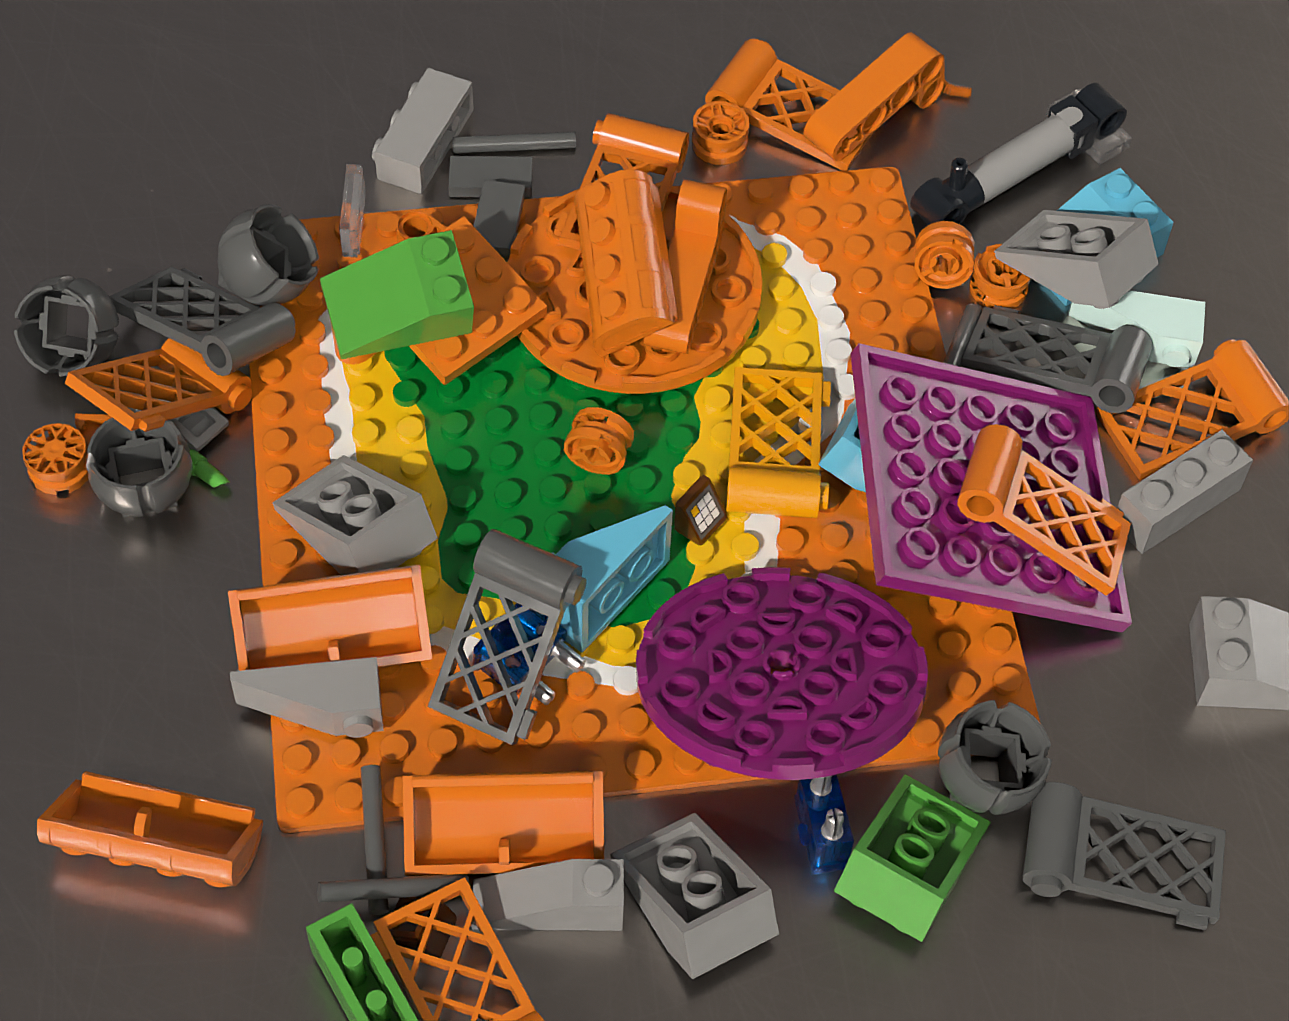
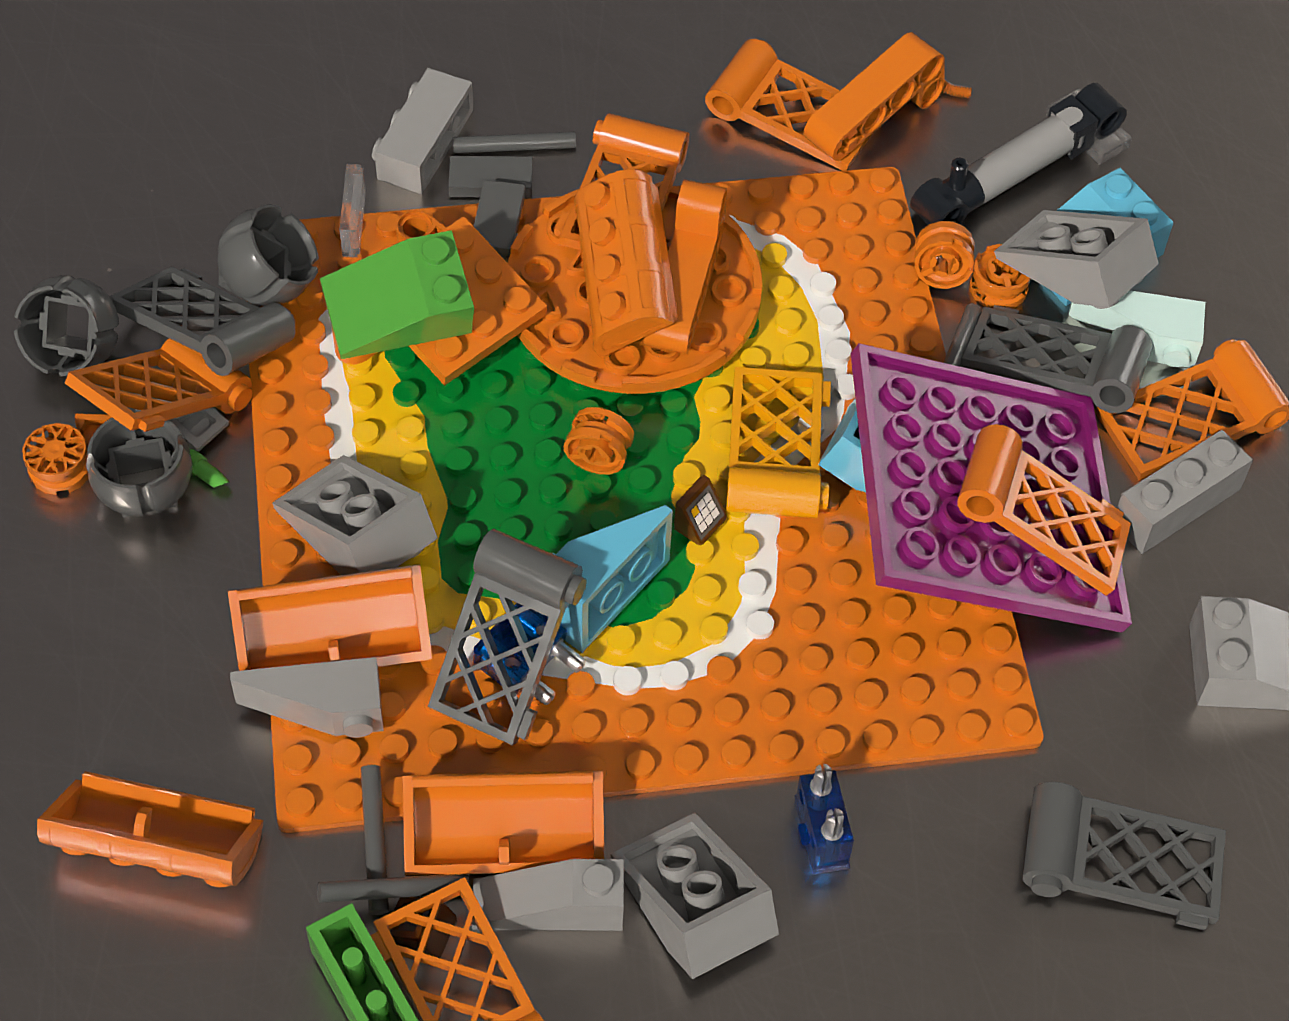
magenta plate [636,567,928,780] -> none
orange wheel [692,101,749,165] -> none
bright green slope [834,774,991,942] -> none
dark grey piece [938,700,1052,815] -> none

